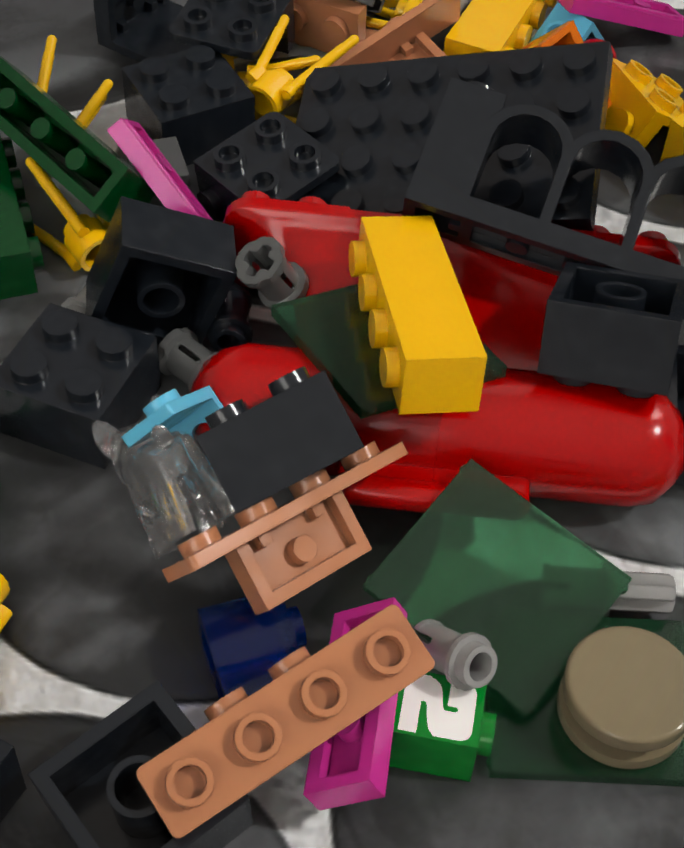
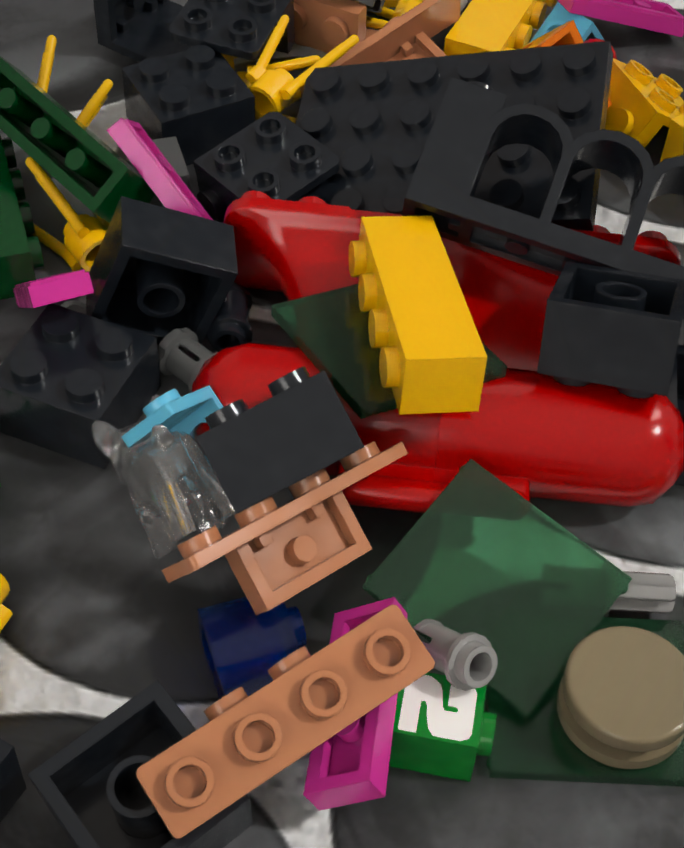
dark grey bush [235,237,309,312] -> none
none -> dark pink tile [13,269,94,308]

